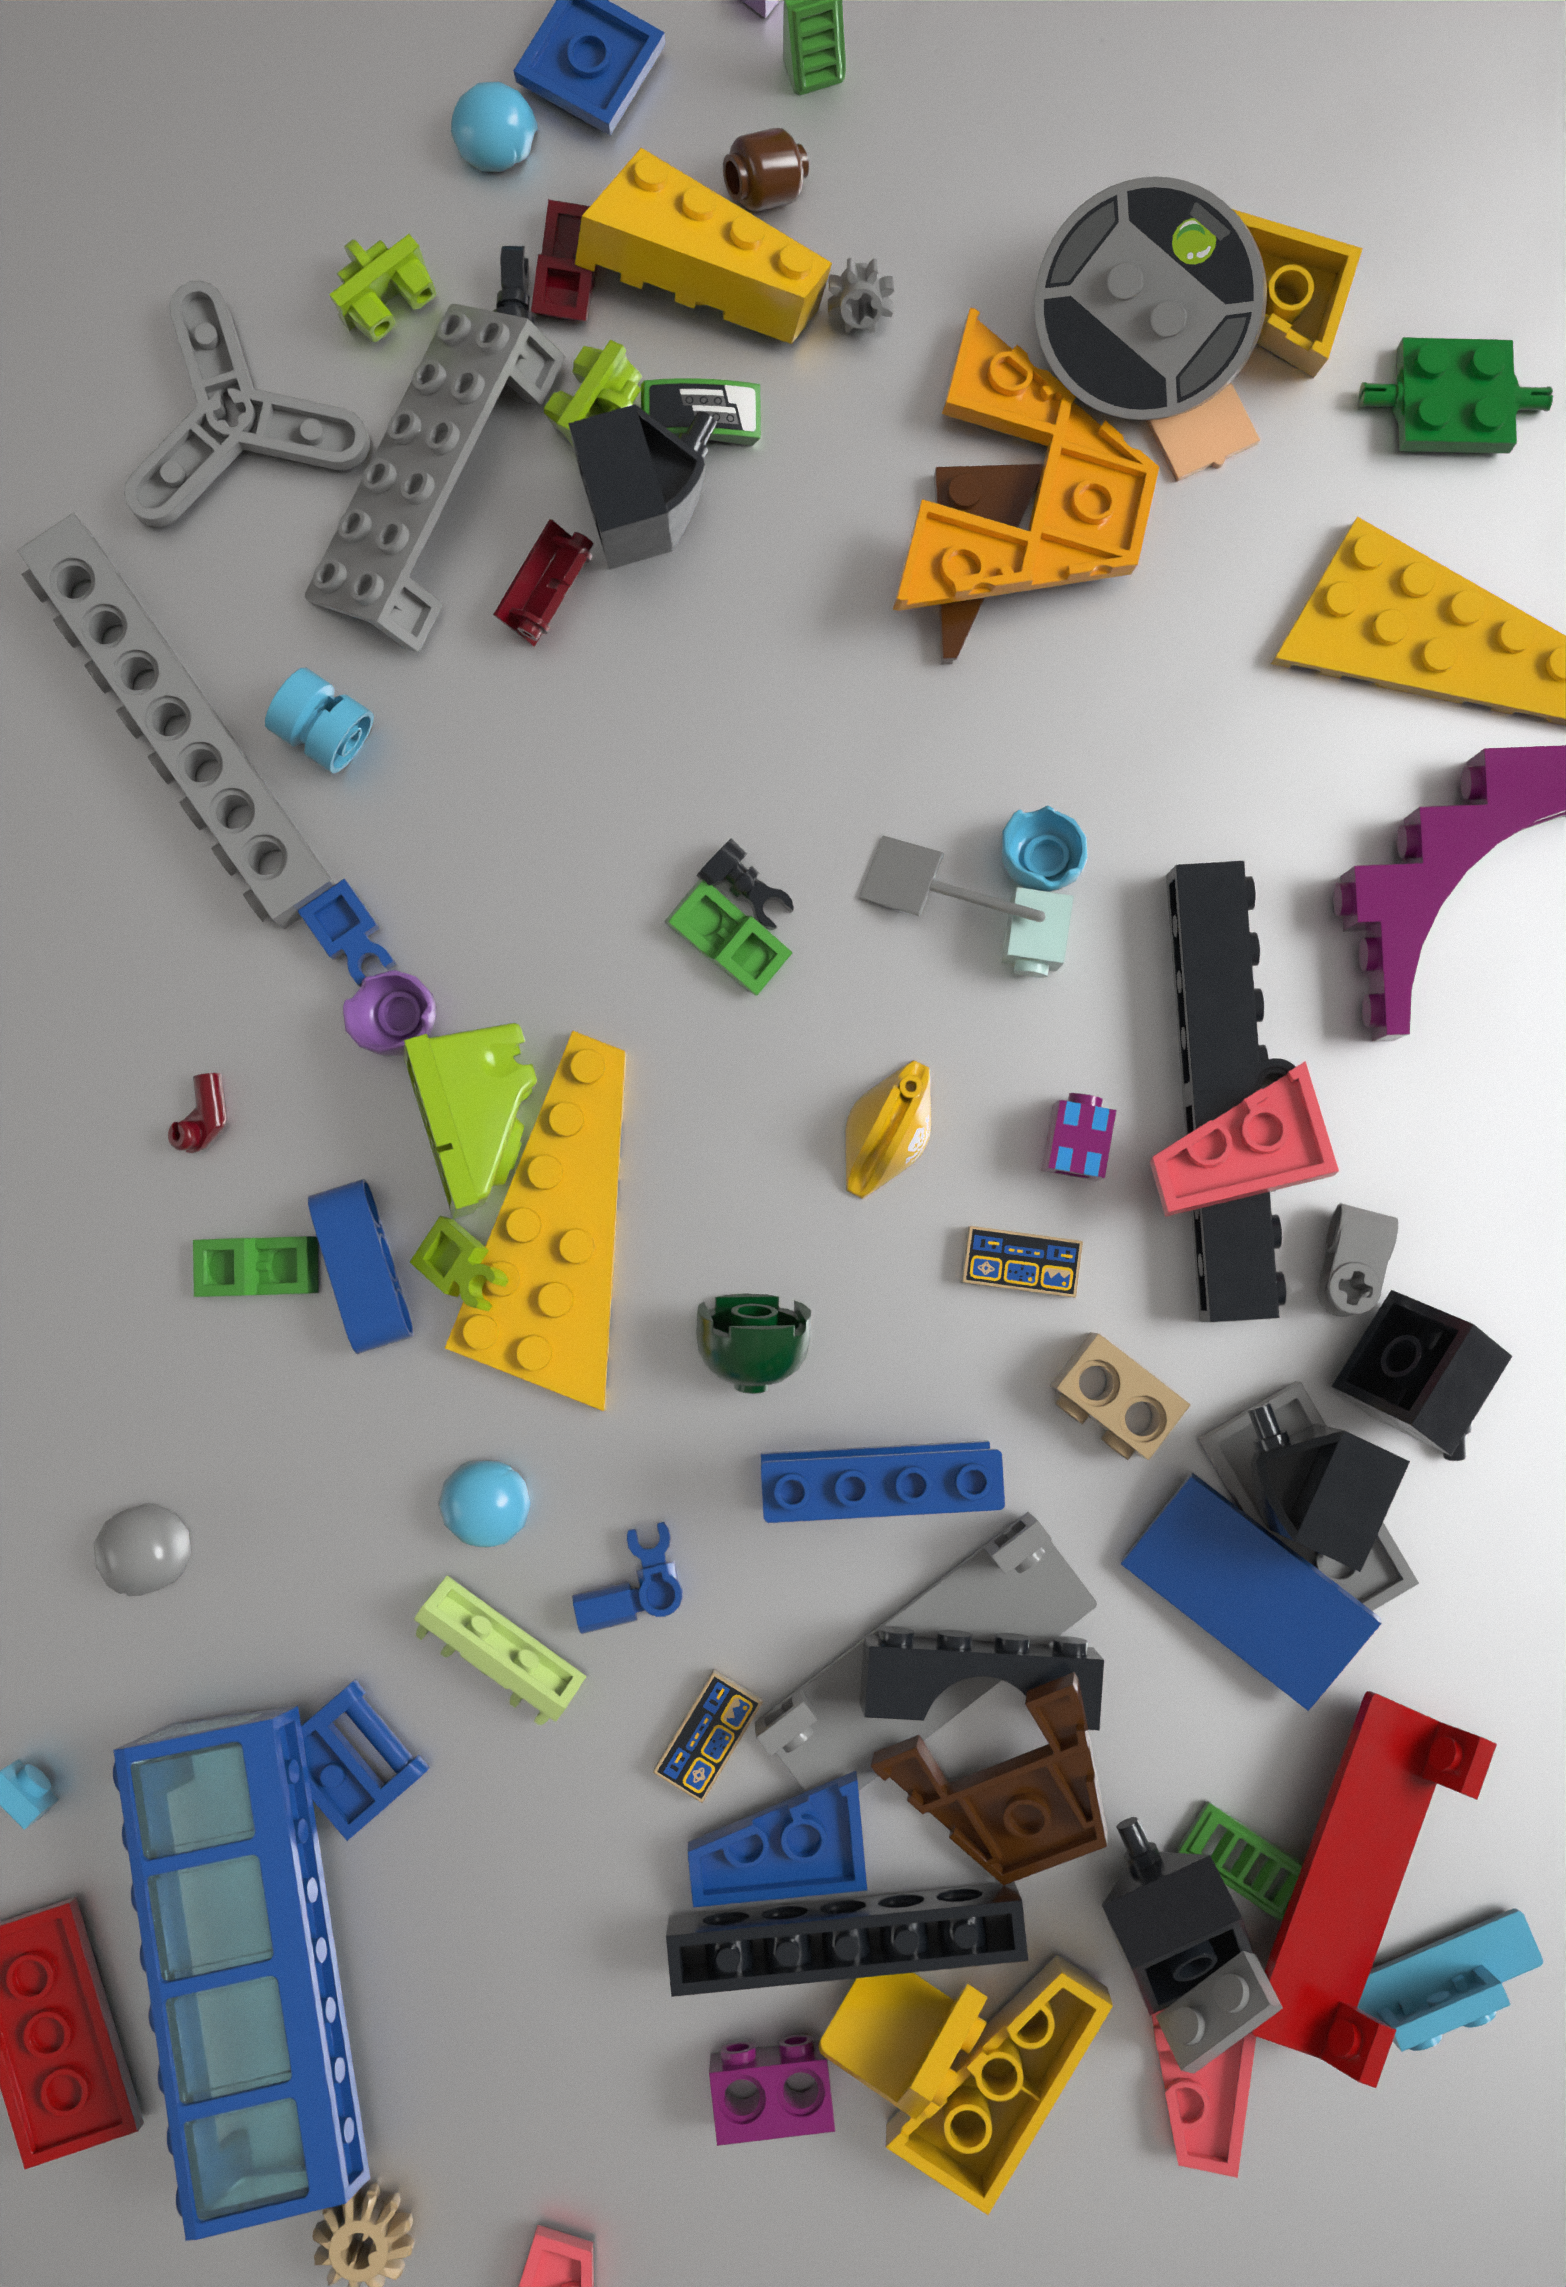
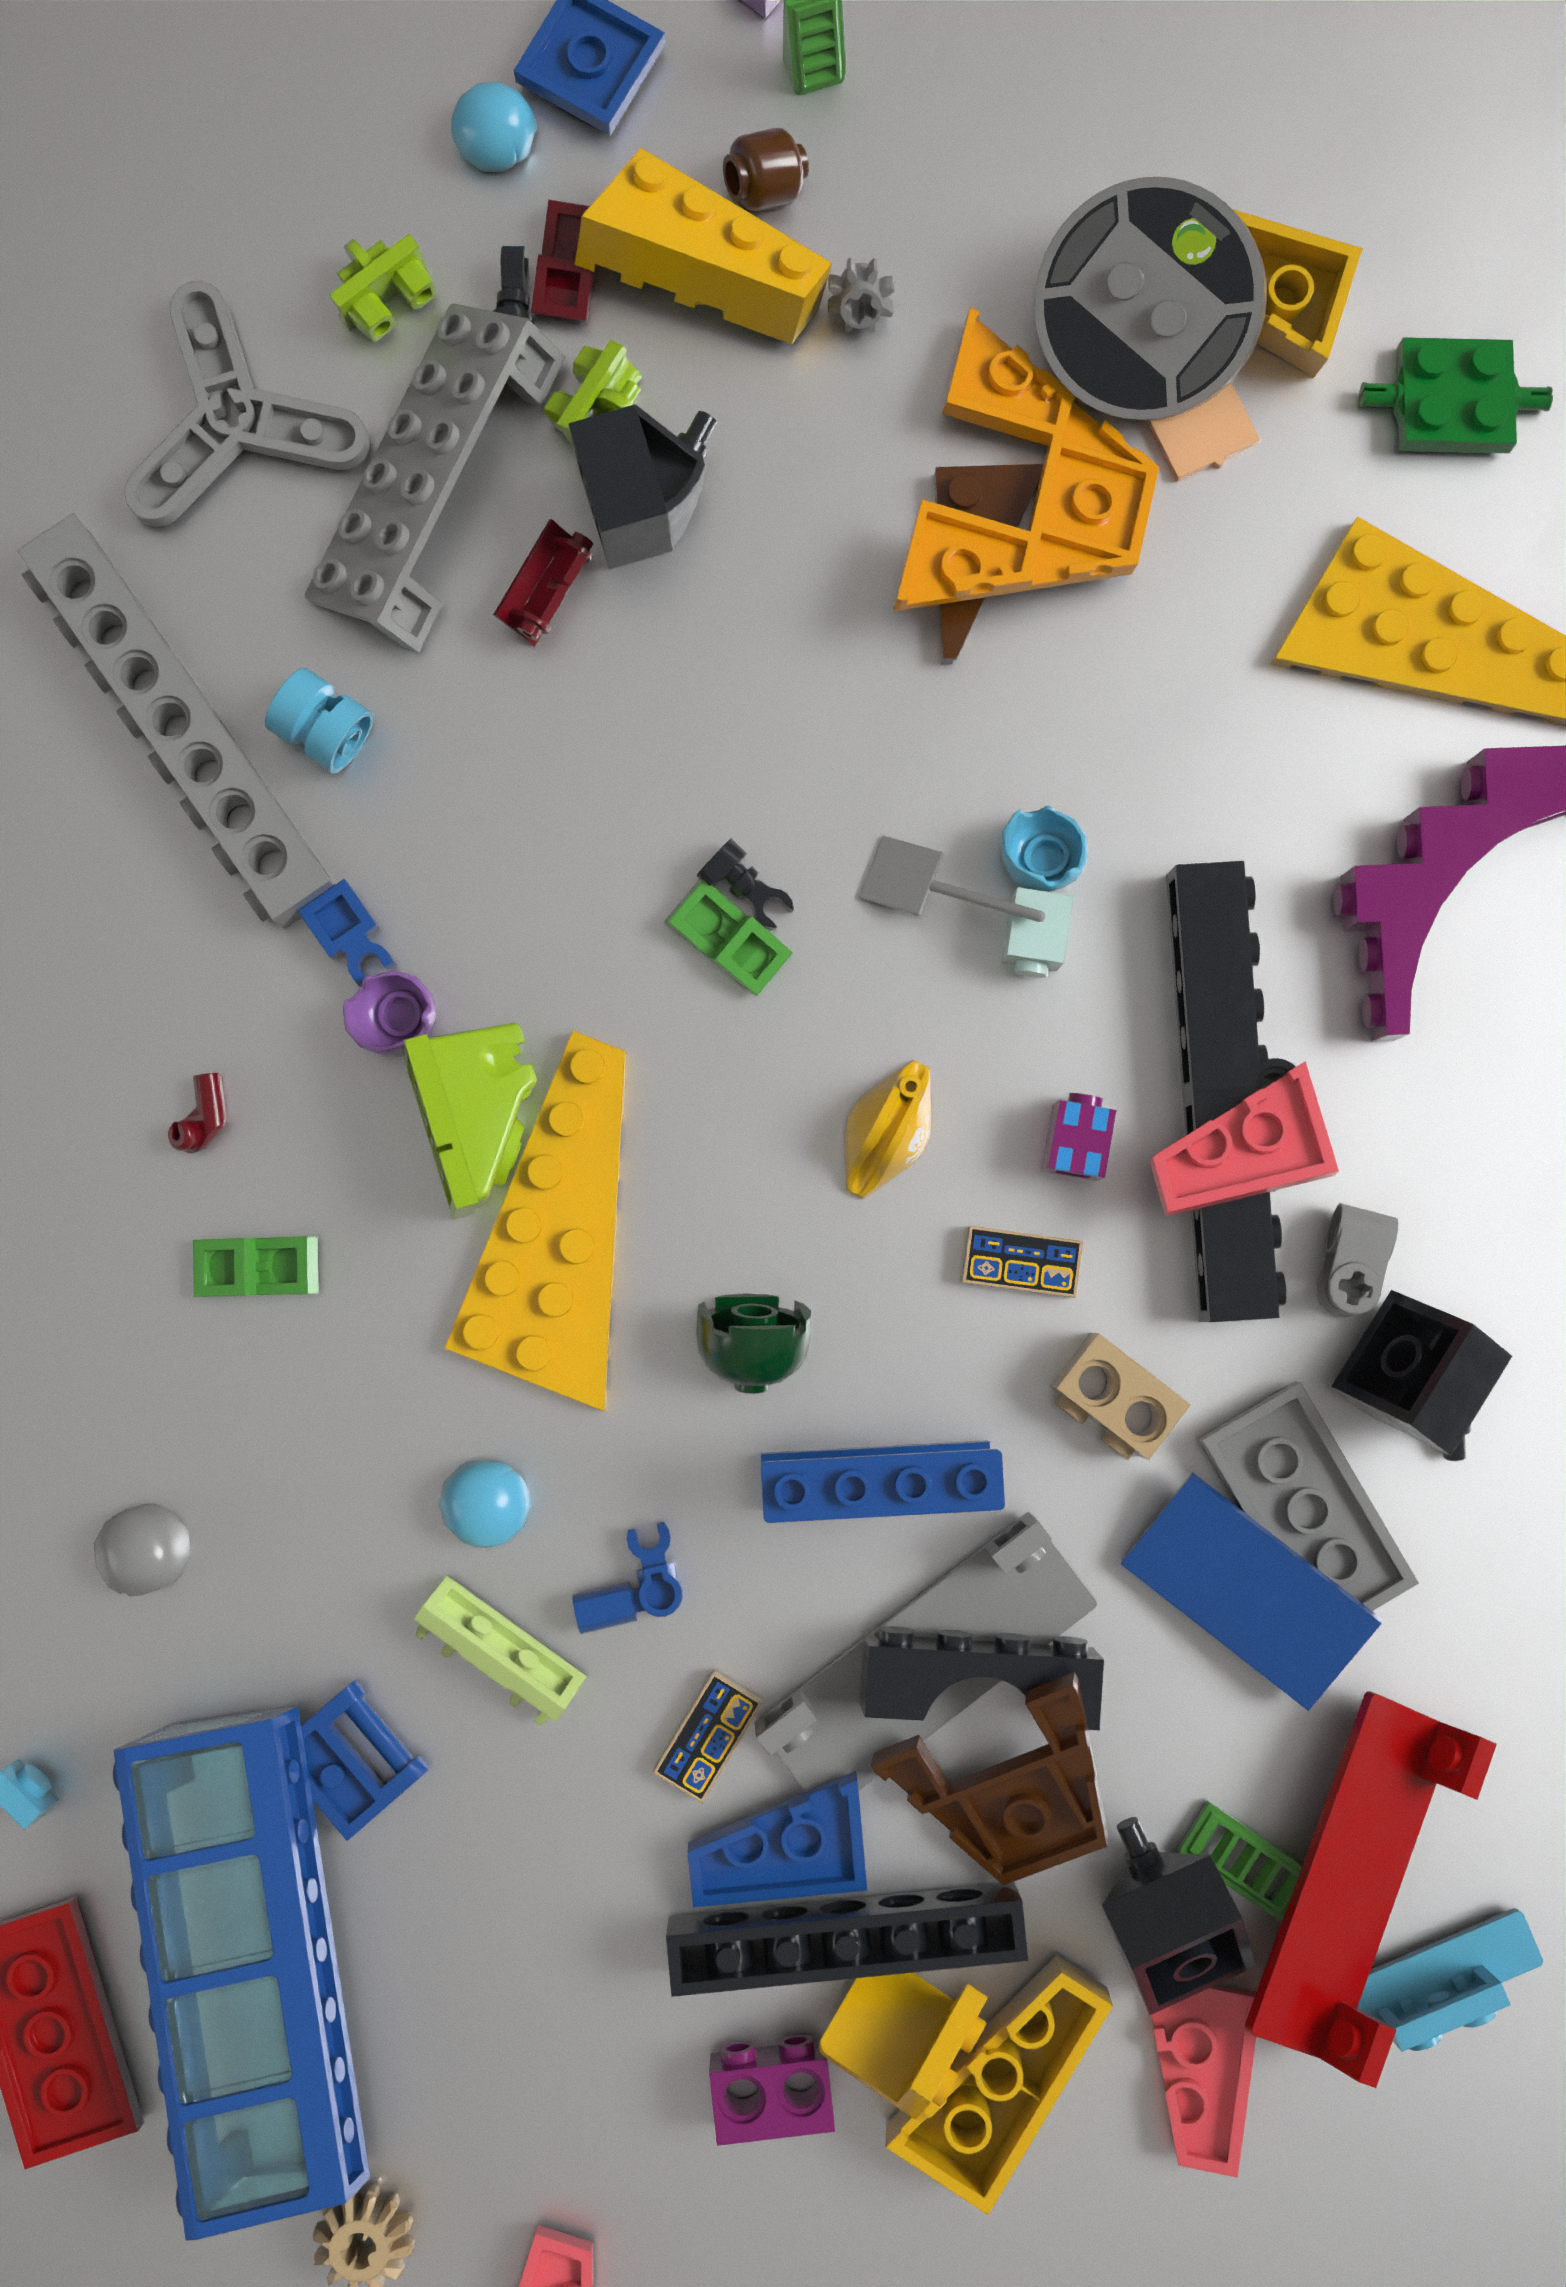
blue beam [308,1179,413,1354] -> none
lime plate [410,1215,509,1311] -> none
slope [641,378,761,446] -> none
light grey plate [1156,1951,1283,2074] -> none
black piece [1248,1402,1410,1572] -> none

